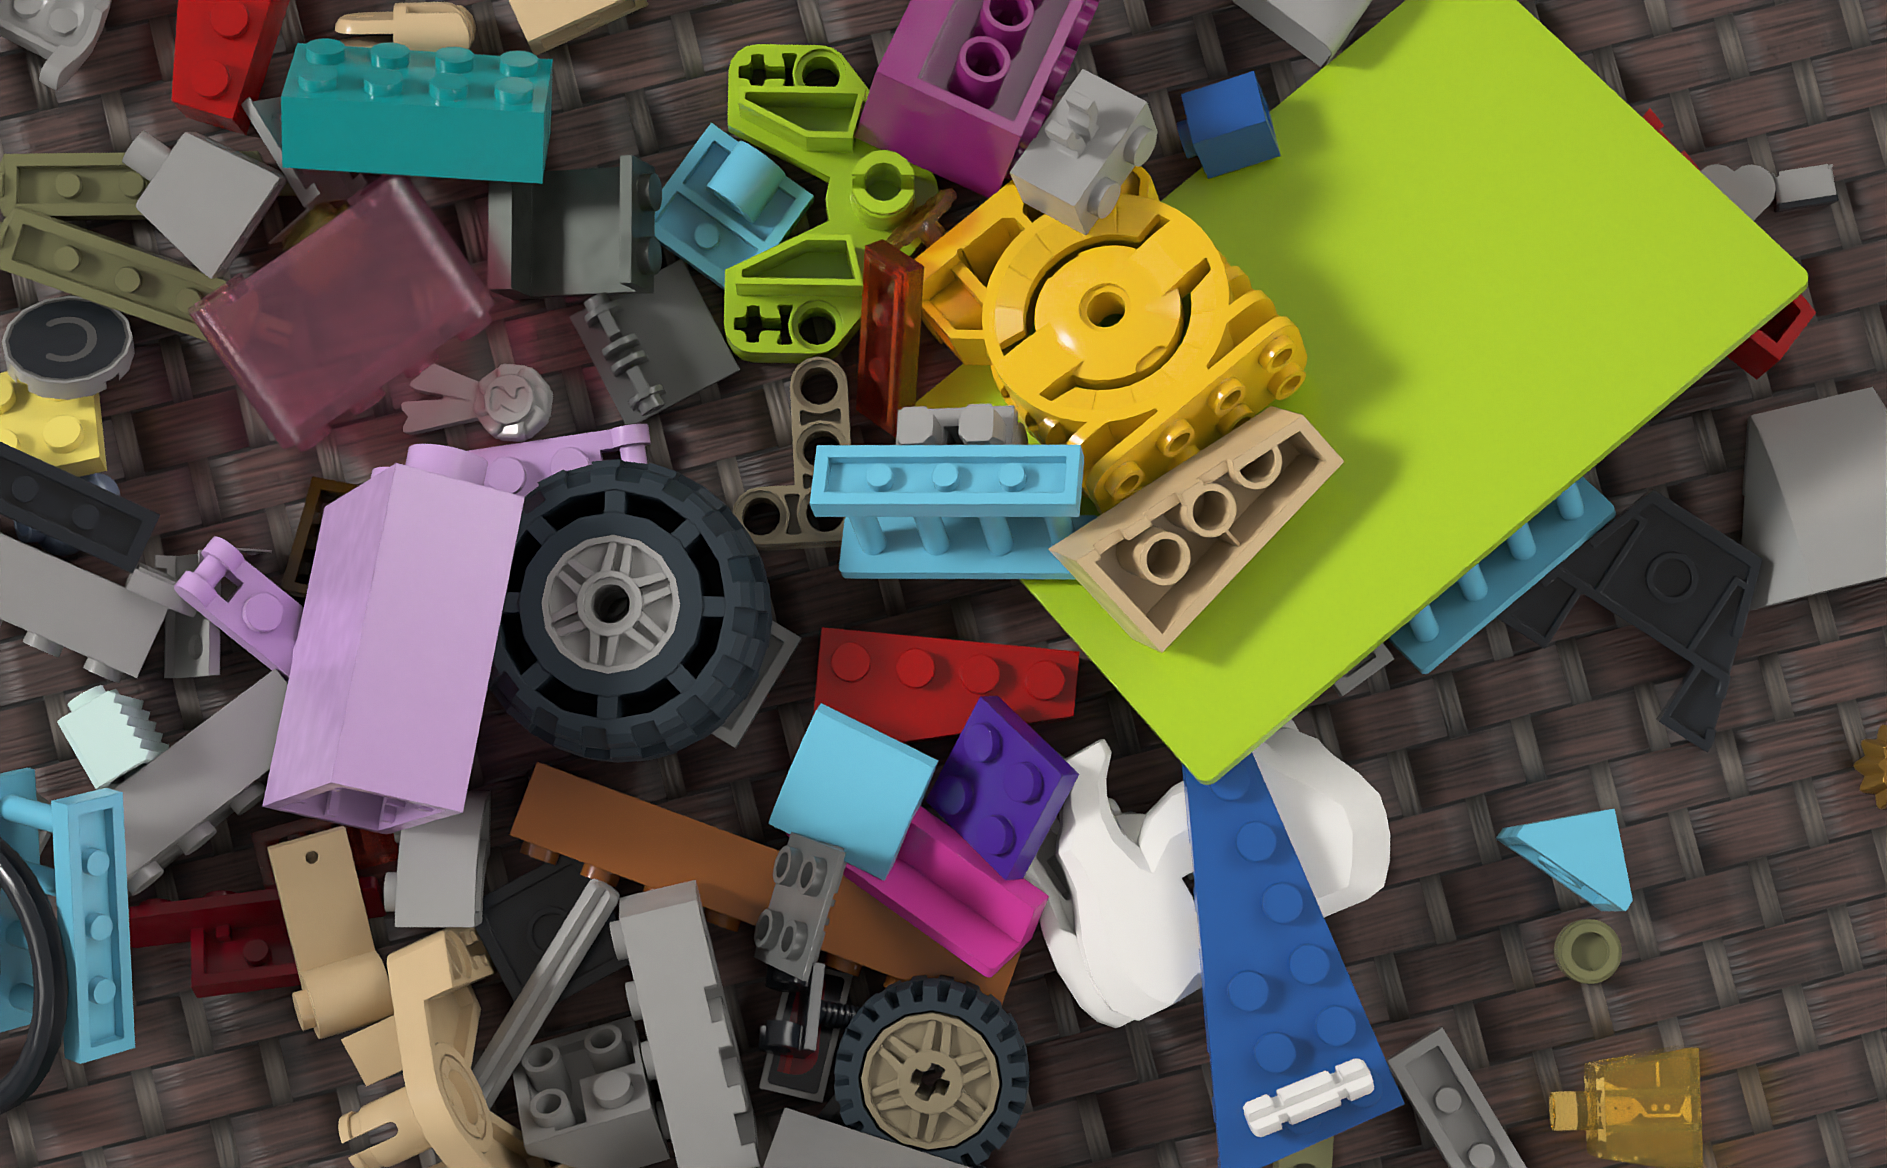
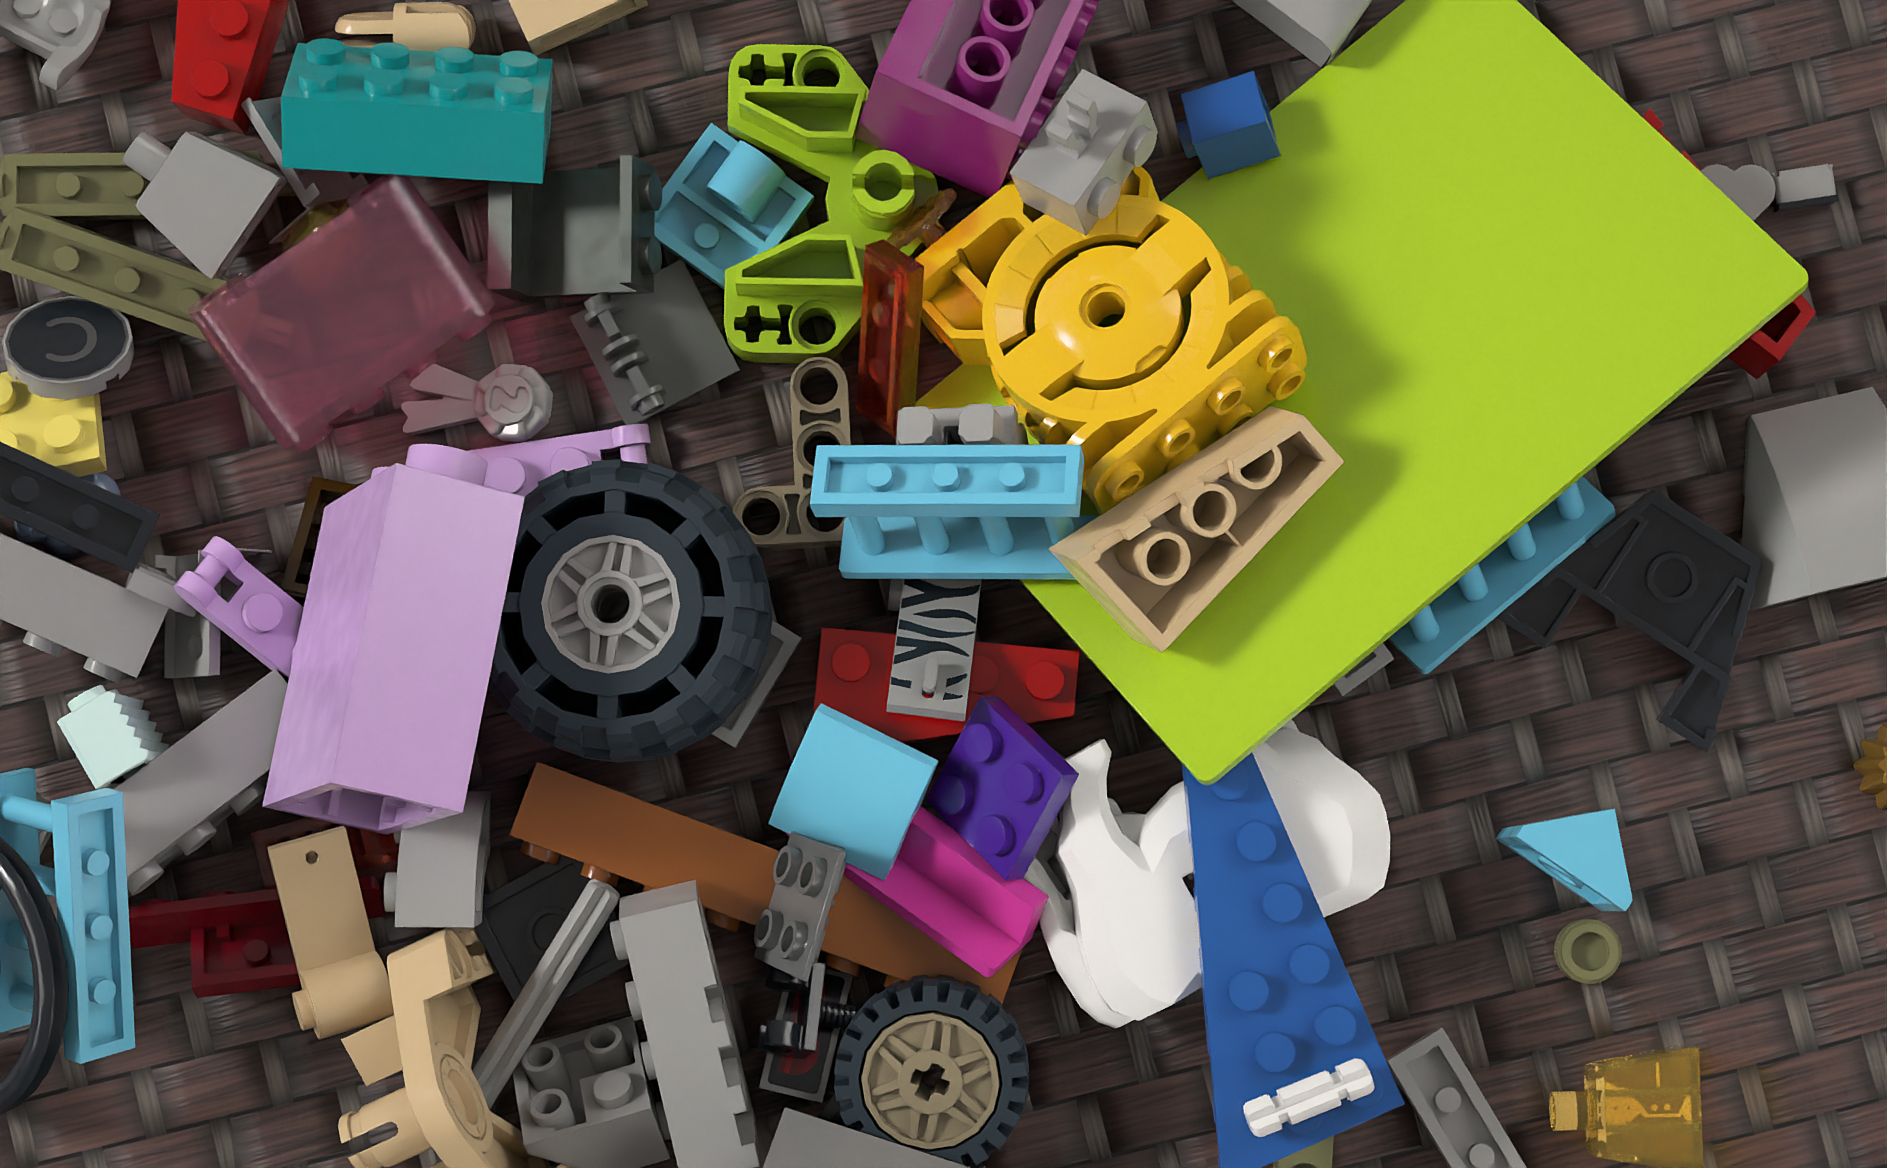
none -> light grey door [886,579,982,721]

